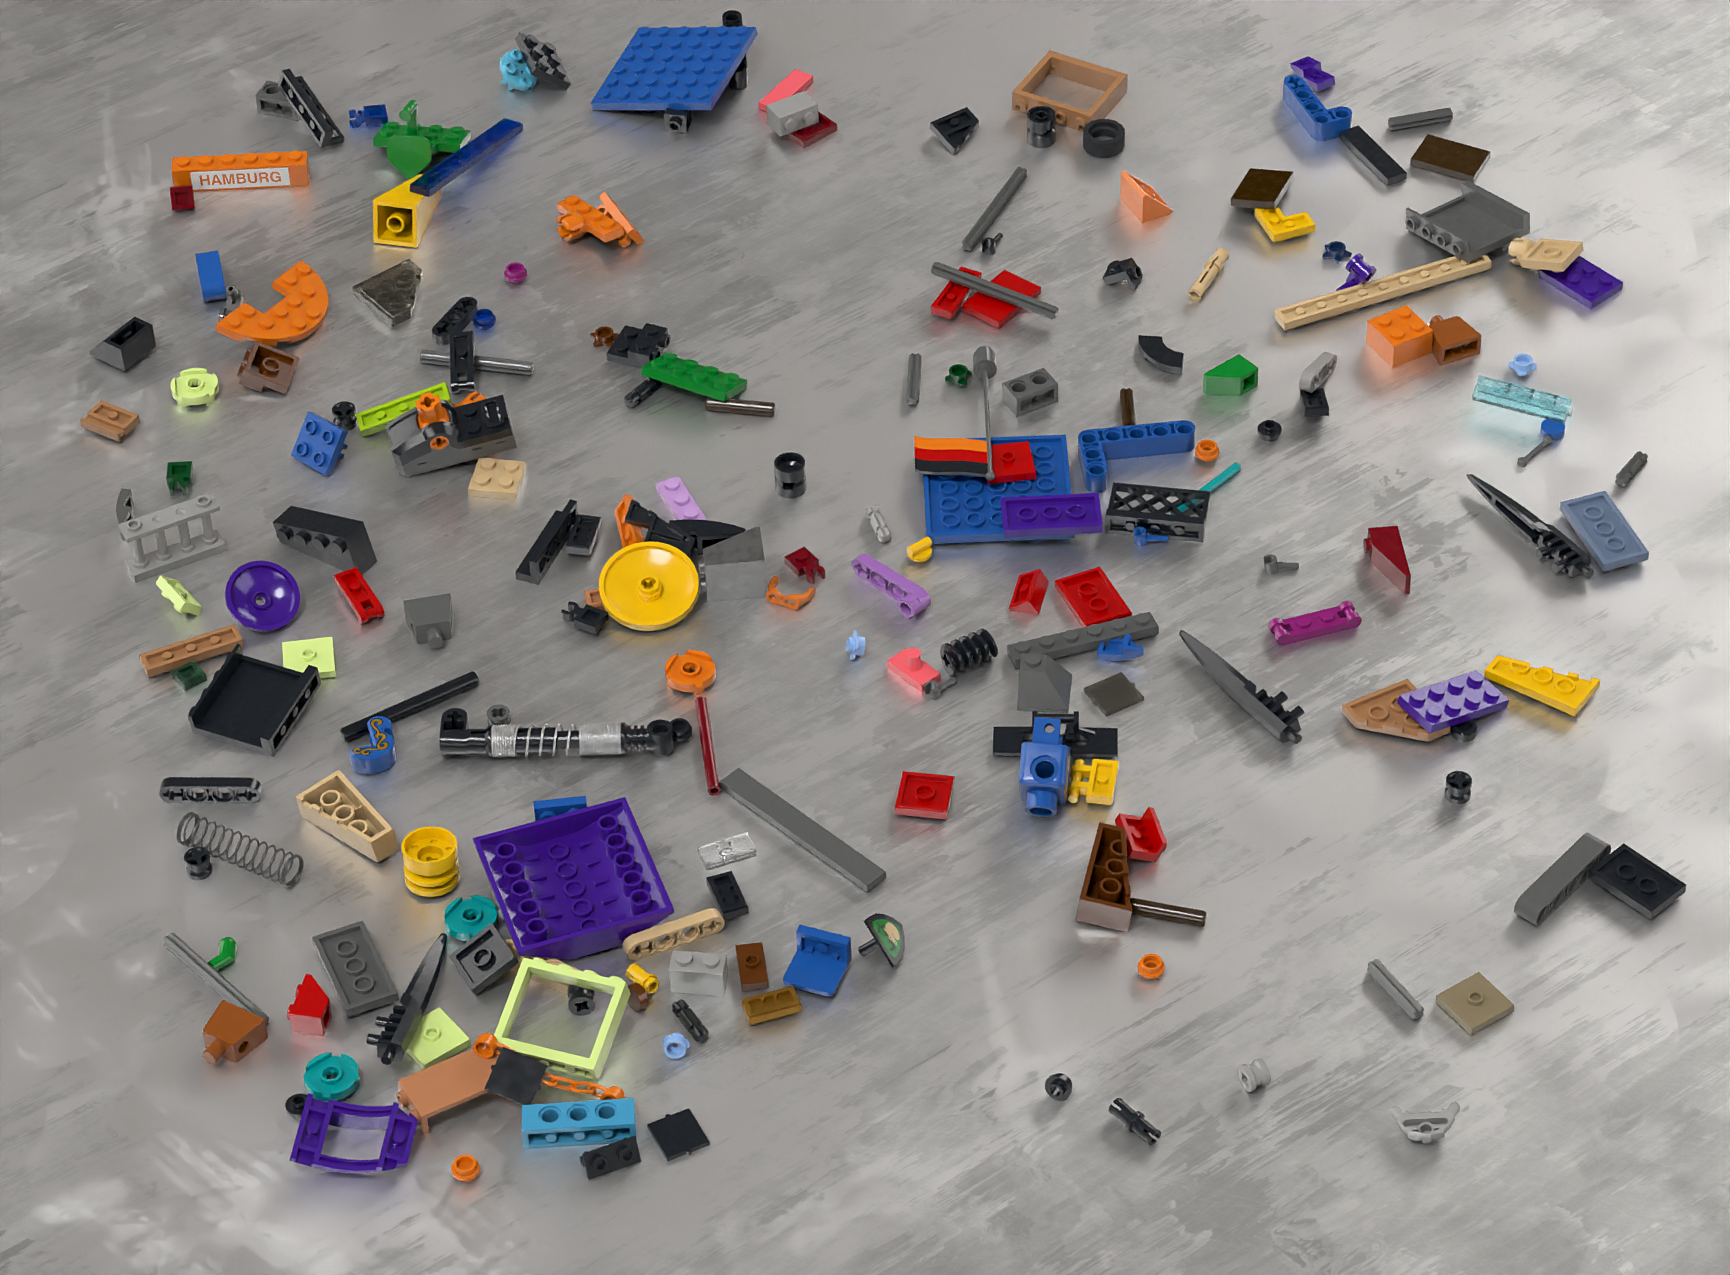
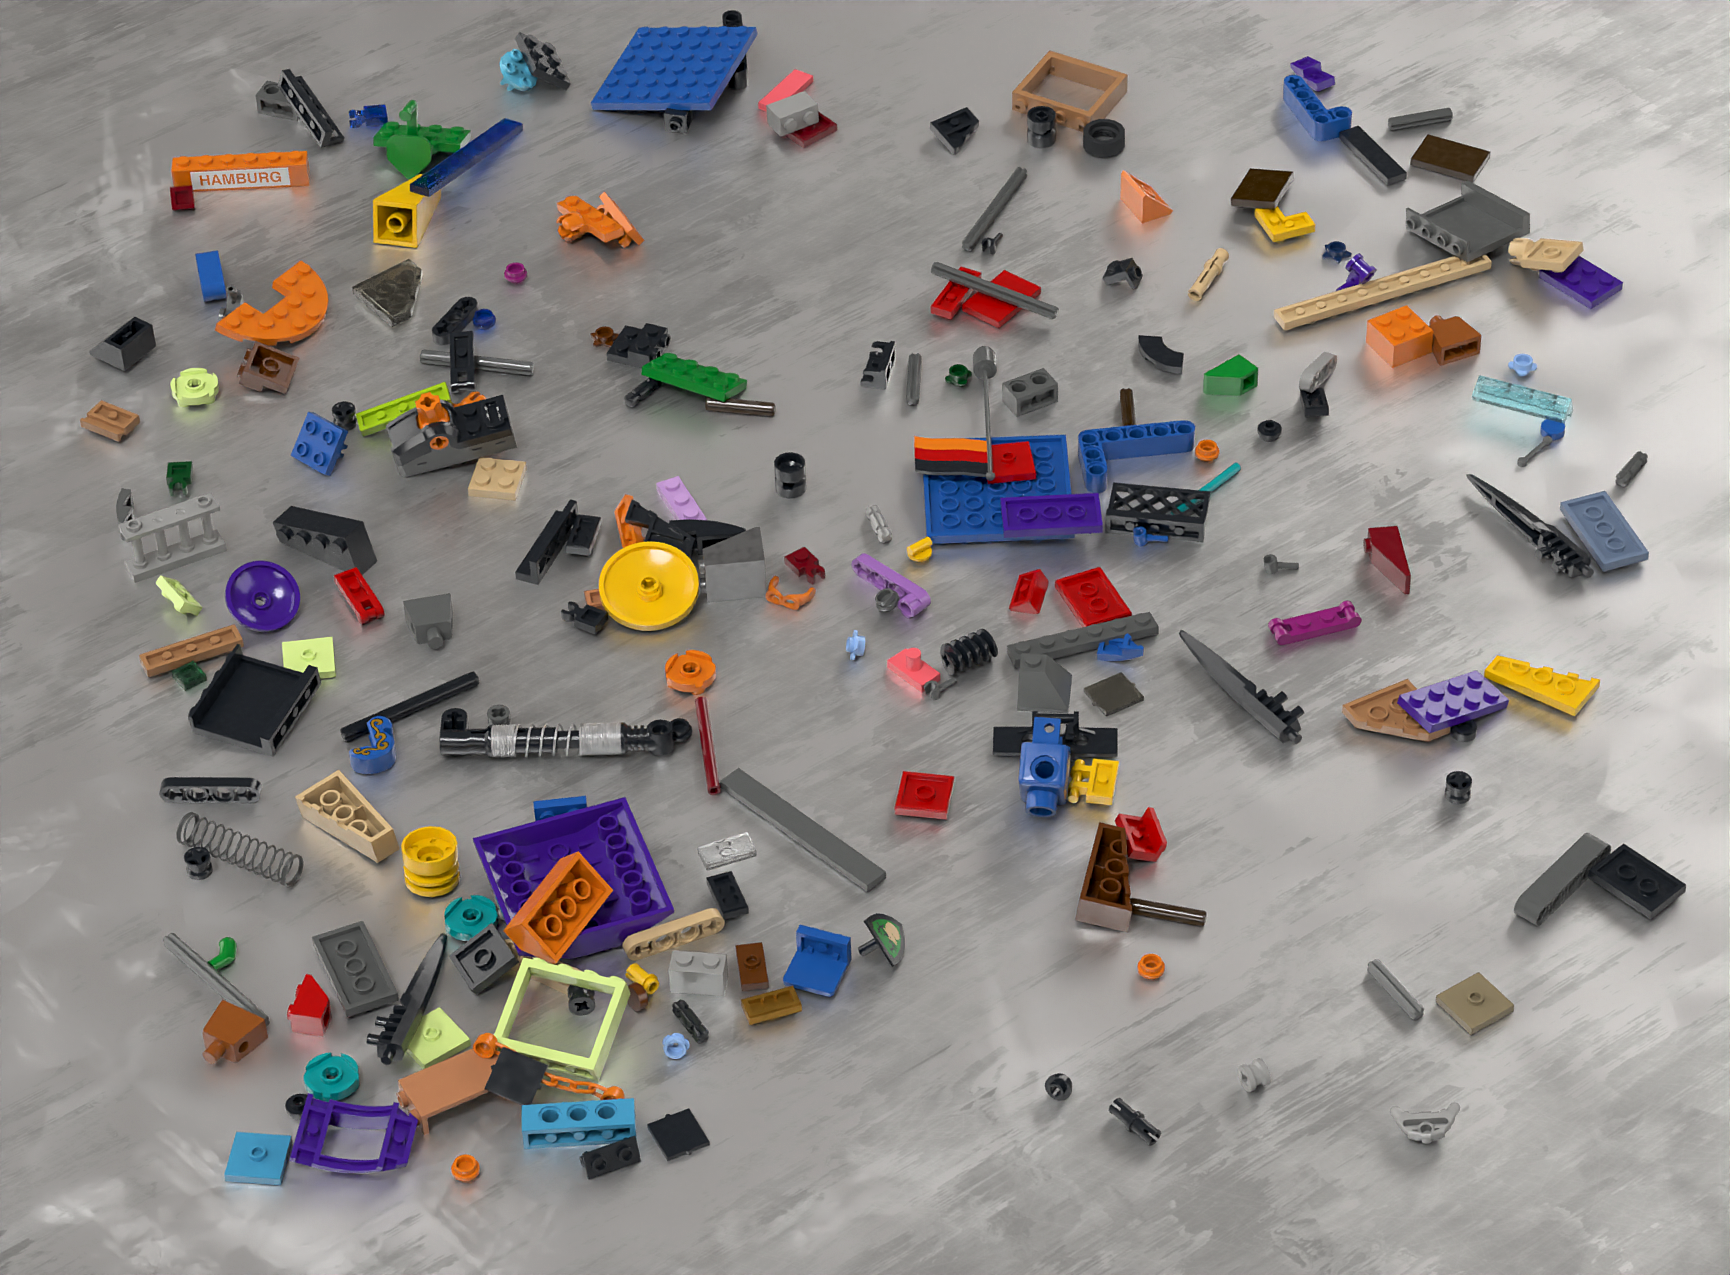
none -> dark azure plate [224,1132,292,1185]
none -> orange slope [503,851,613,964]
none -> black hinge [860,341,896,389]
none -> dark grey plate [875,588,900,612]

